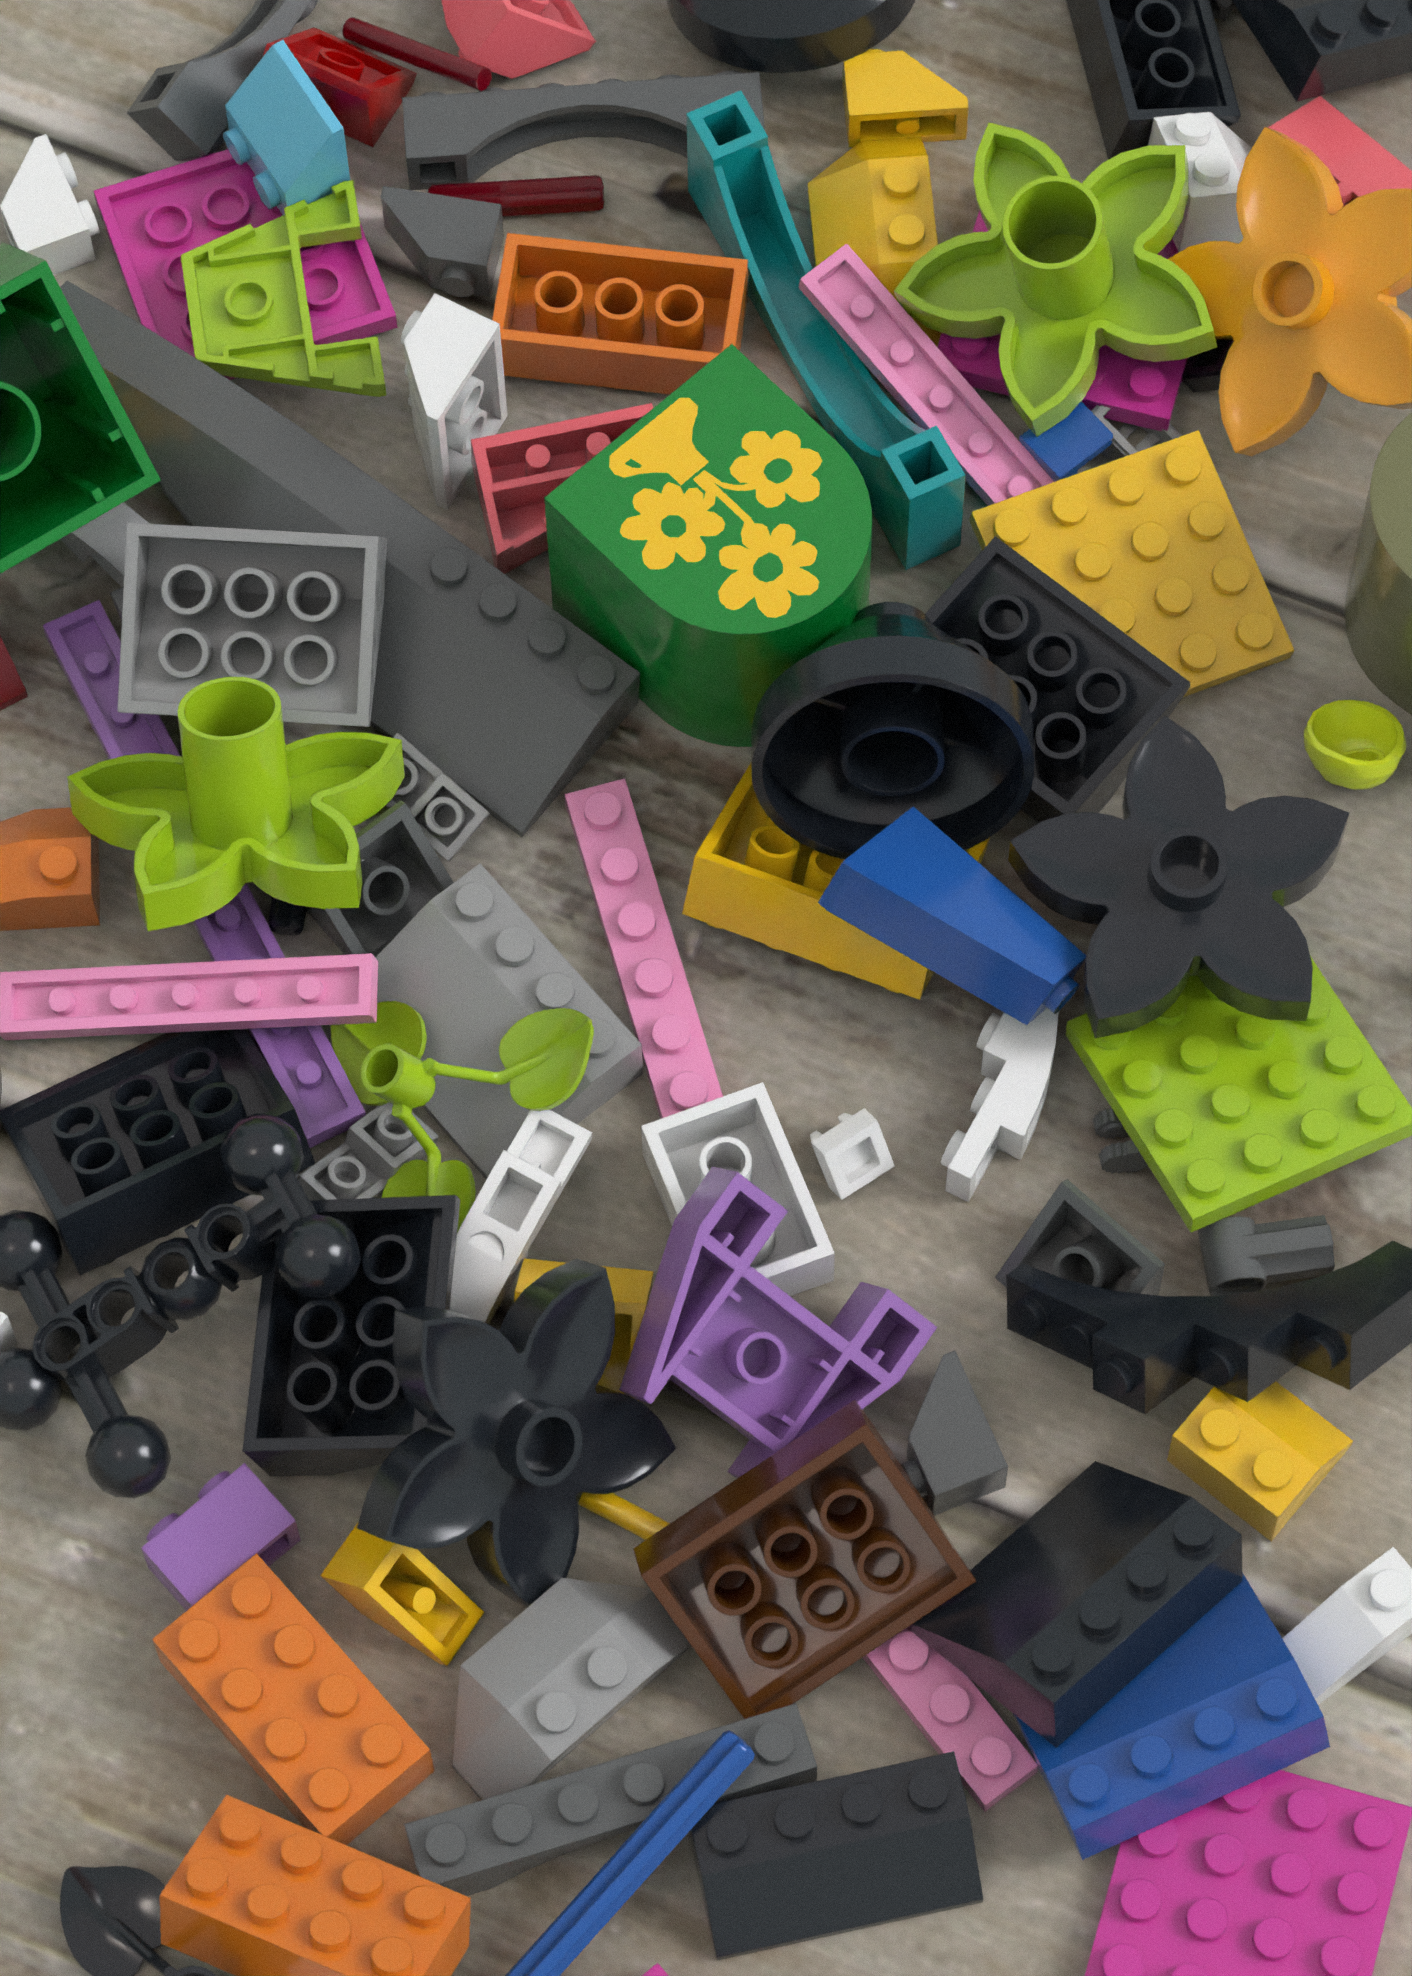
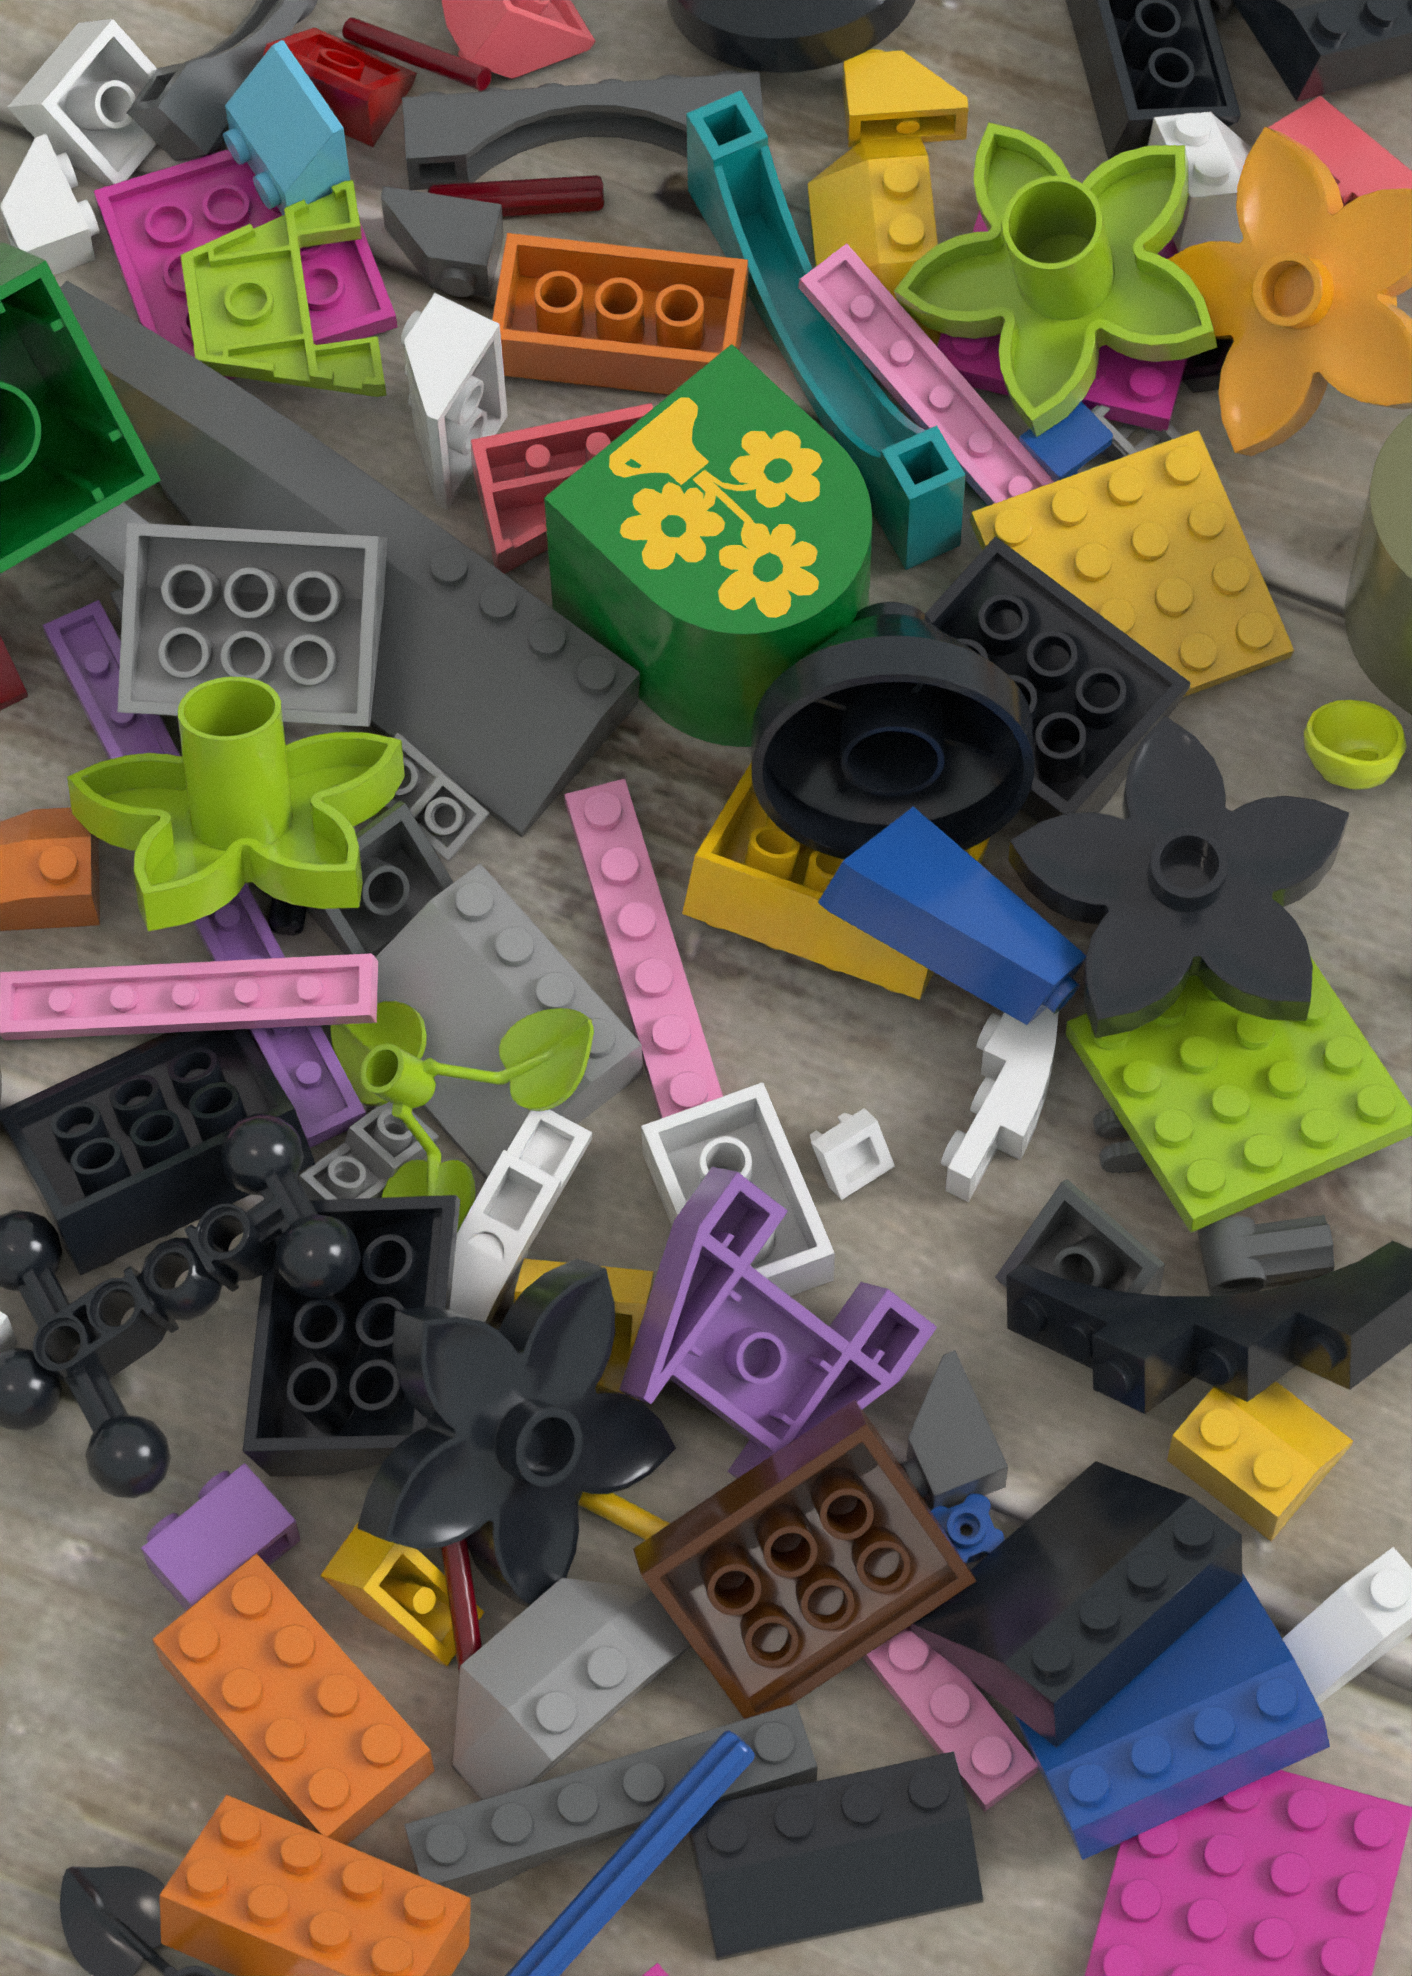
none -> white slope [7,19,157,186]
none -> dark red bar [441,1537,482,1672]
none -> blue plate [931,1493,1004,1563]

